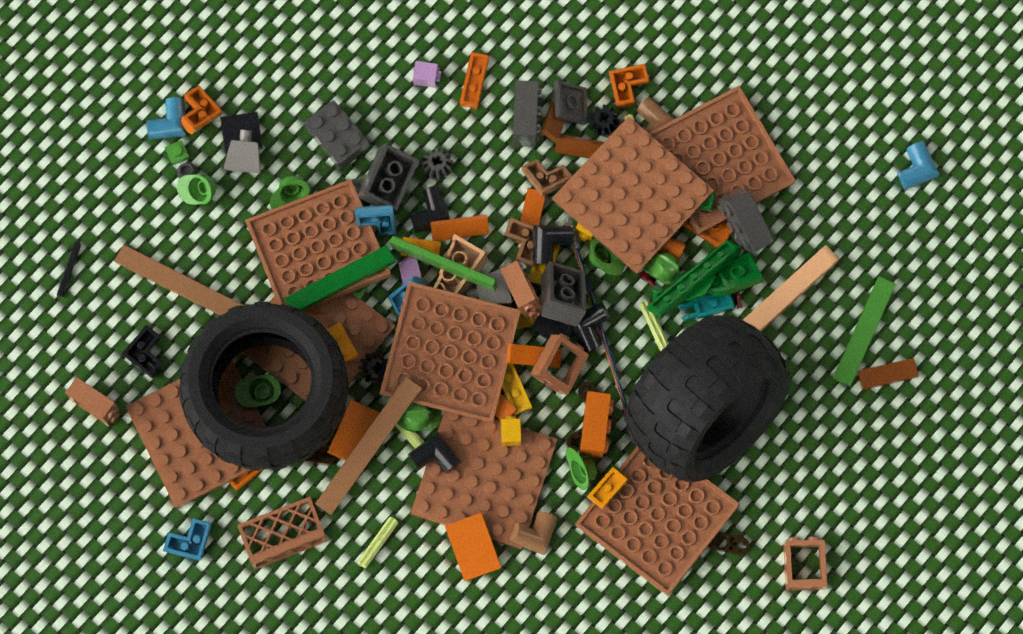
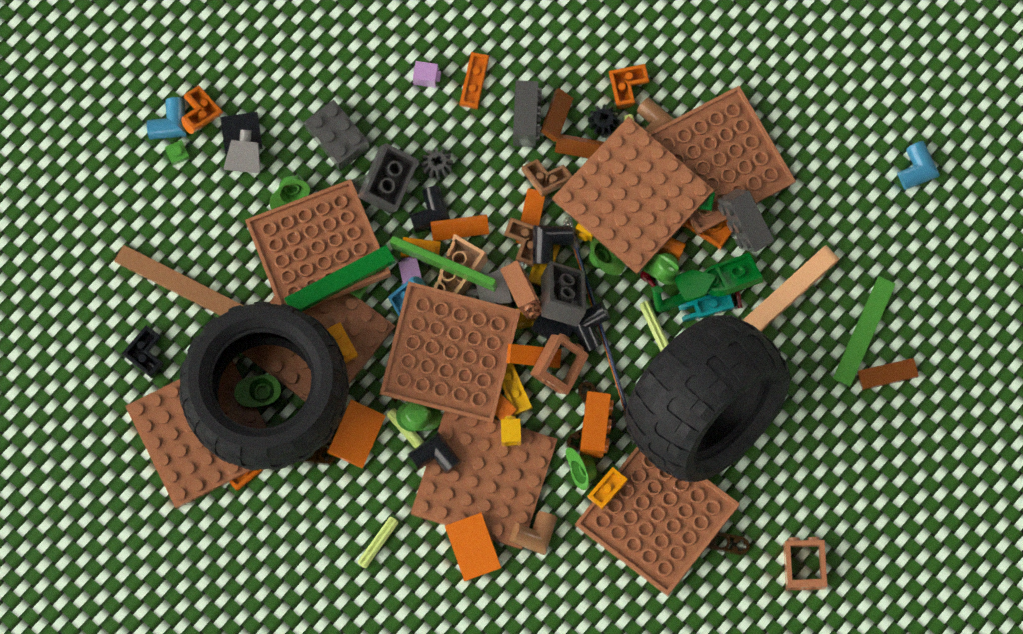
black bar [56,242,82,297] -> none
nougat window [65,377,120,426] -> none
dark azure brick [163,518,212,561] -> none
dark grey plate [177,163,196,179] -> none
bright green piece [177,174,219,204] -> none
nougat fence [237,497,327,570] -> none
medium nougat tile [315,376,422,515] -> none
dark azure brick [355,205,397,236] -> none
black gear [358,351,388,384] -> none
dark grey tile [554,80,588,125] -> none
green tile [647,240,741,319] -> none

